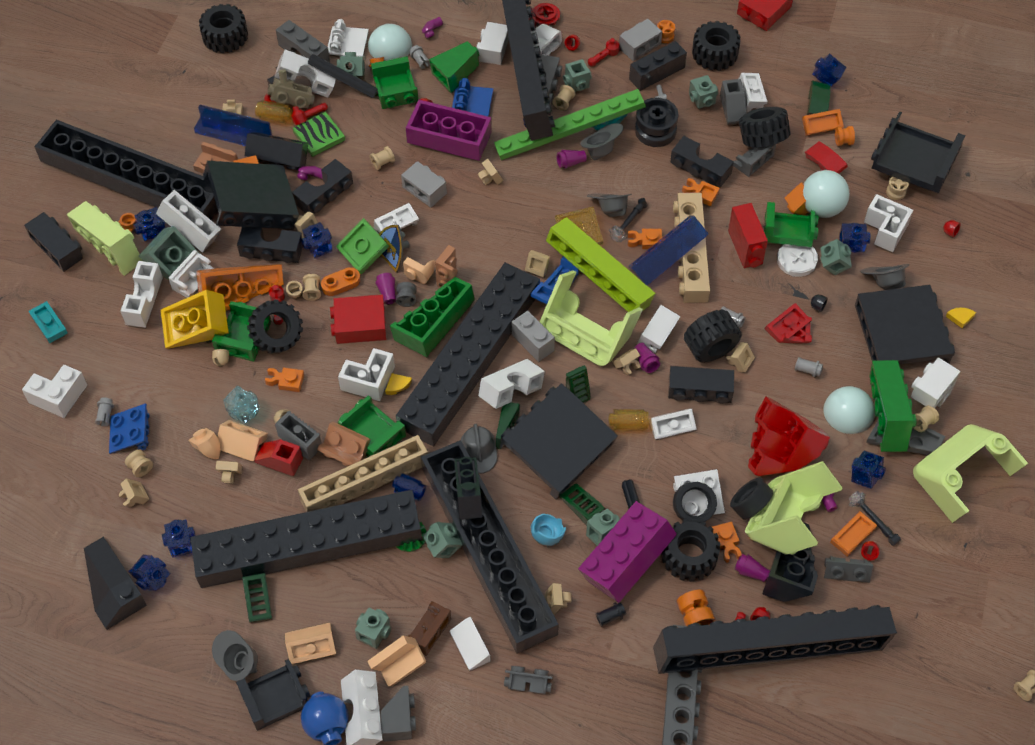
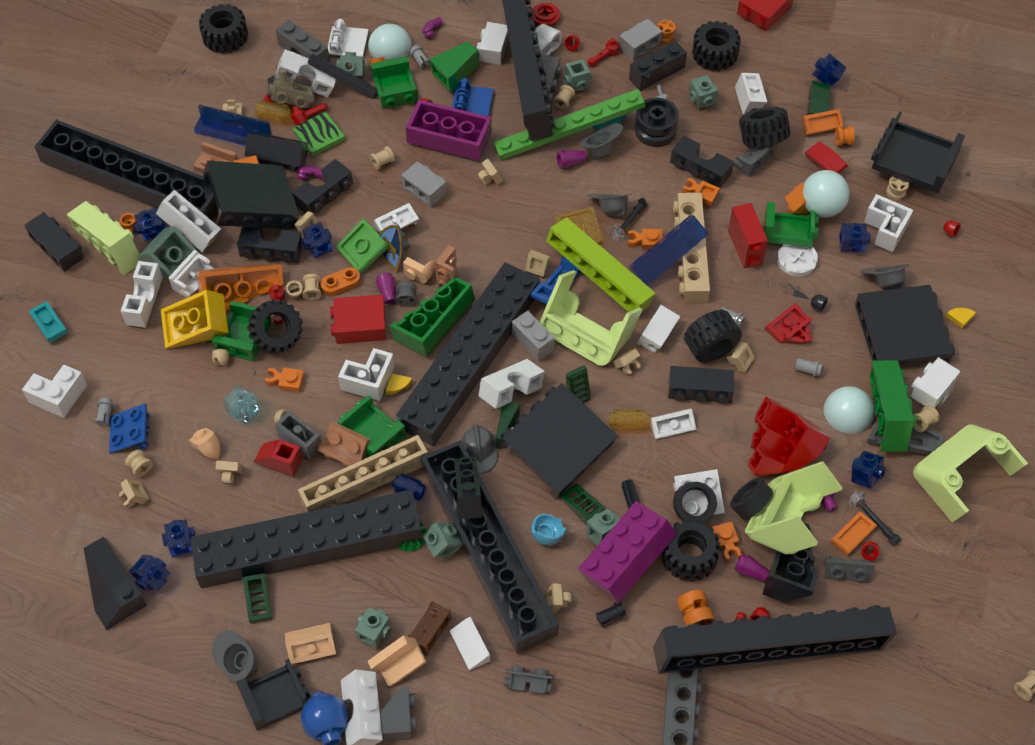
light nougat panel [217,420,268,461] -> none
magenta cone [634,343,660,373] -> none
dark grey slope [720,79,746,125] -> none
sand green brick [820,239,852,275] -> none

